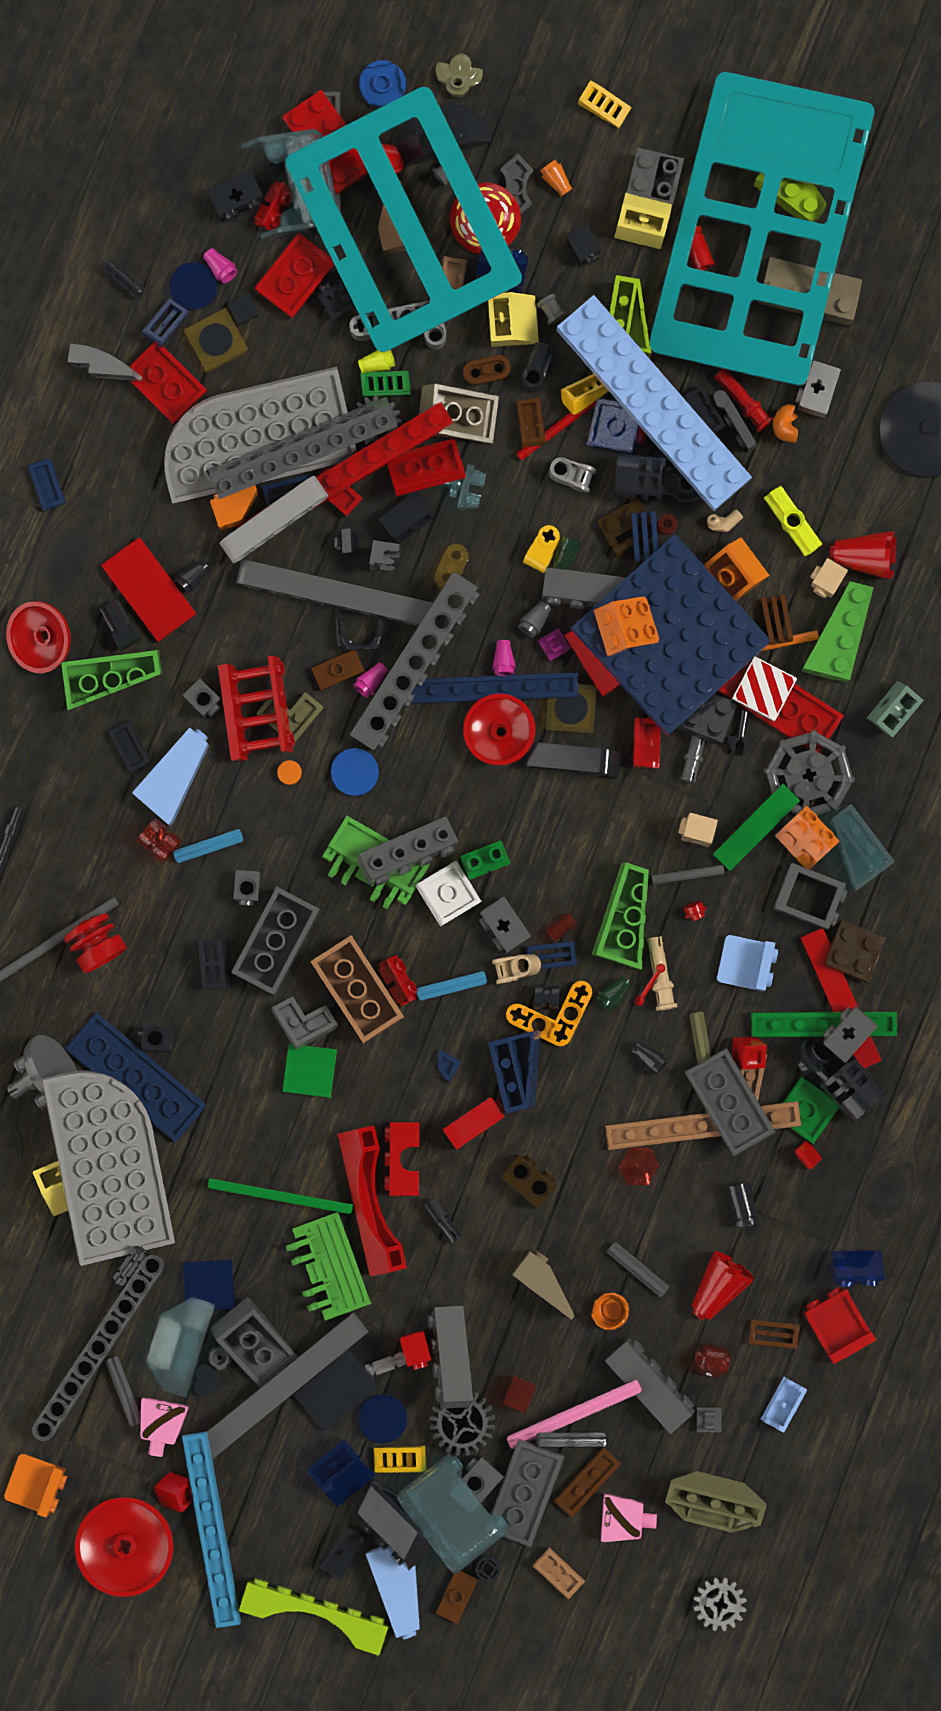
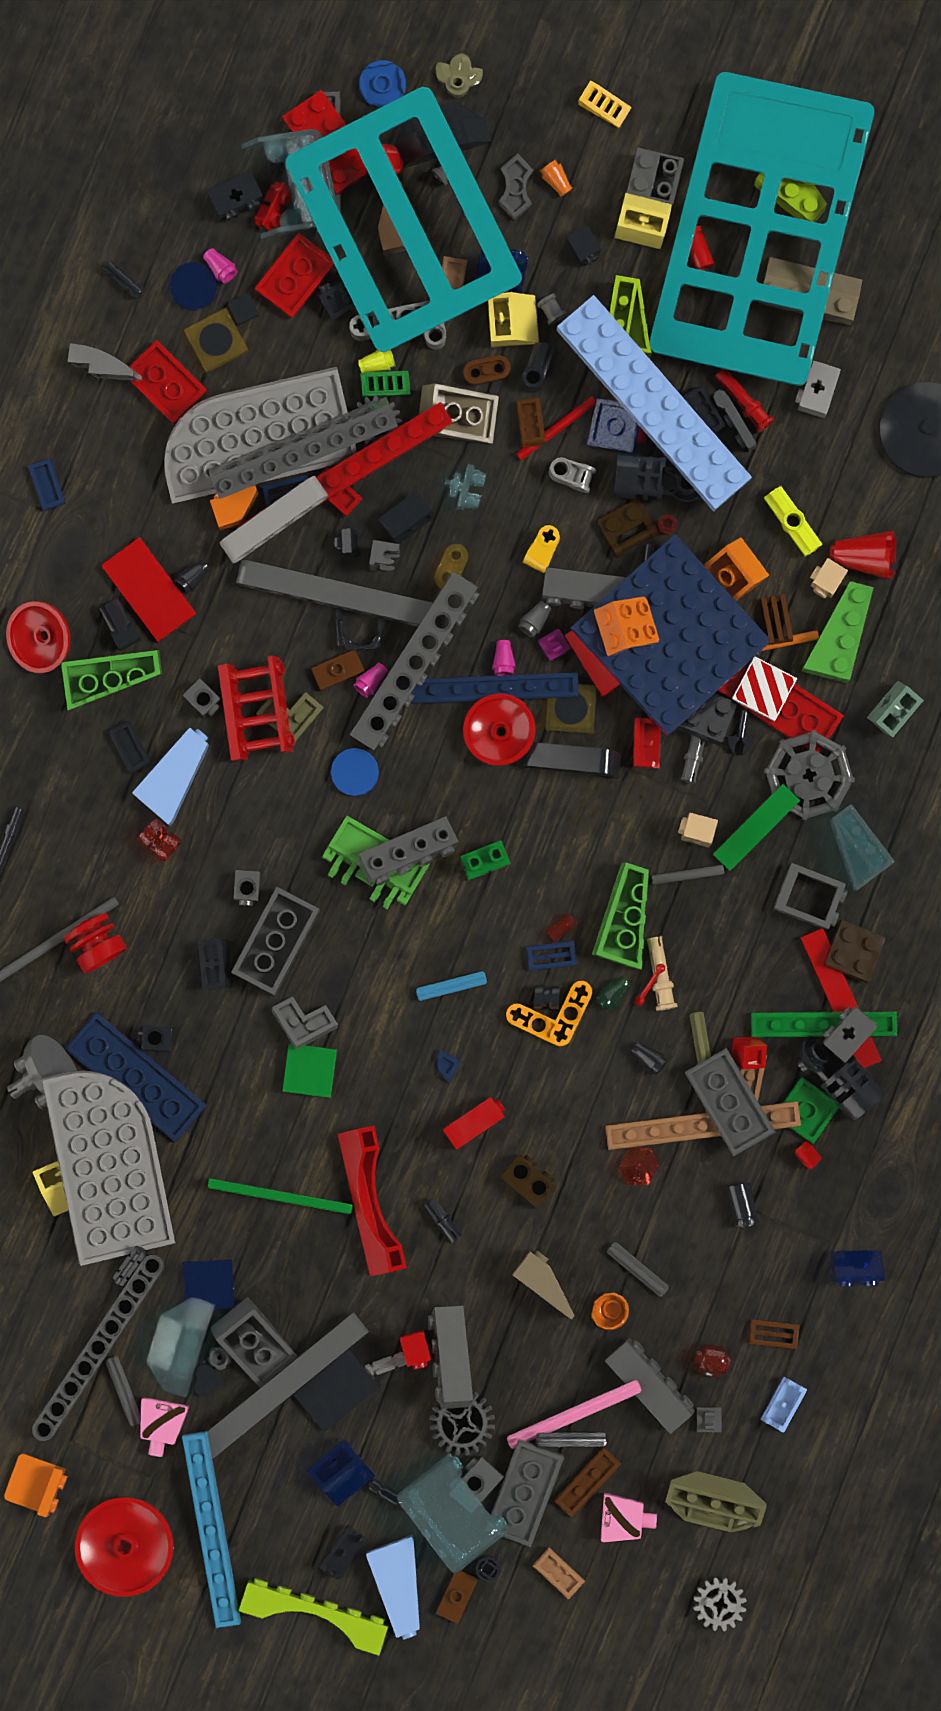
dark blue tile [142,298,189,348] -> none
red panel [154,1472,193,1513] -> none
dark azure axle [173,829,243,863] -> none
orange tile [278,760,302,785] -> none
bright green hinge [286,1212,371,1320] -> none
medium nougat brick [310,935,404,1044] -> none
black slope [358,1483,431,1570] -> none
clear blue tile [359,1394,408,1444] -> none
yellow slope [373,1446,426,1473] -> none
red hinge [378,955,418,1007] -> none
red arch [385,1122,420,1196] -> none
red plate [387,438,466,496] -> none
white tile [415,860,482,926] -> none
red dish [450,183,521,255] -> none
dark grey brick [479,897,531,953] -> none
dark blue wedge [489,1030,541,1113] -> none
tan piece [492,954,541,984] -> none
clear red panel [503,1375,536,1413] -> none
clear green cone [552,536,581,570] -> none
yellow slope [561,374,609,415] -> none
dark blue tile [632,511,659,561] -> none
red plate [684,900,707,921] -> none
red cone [691,1251,754,1320] -> none
tan arm [707,509,743,532] -> none
light blue bracket [717,935,778,992] -> none
orange hair [773,404,798,443] -> none
orange plate [775,806,840,869] -> none
red panel [803,1287,876,1364] -> none

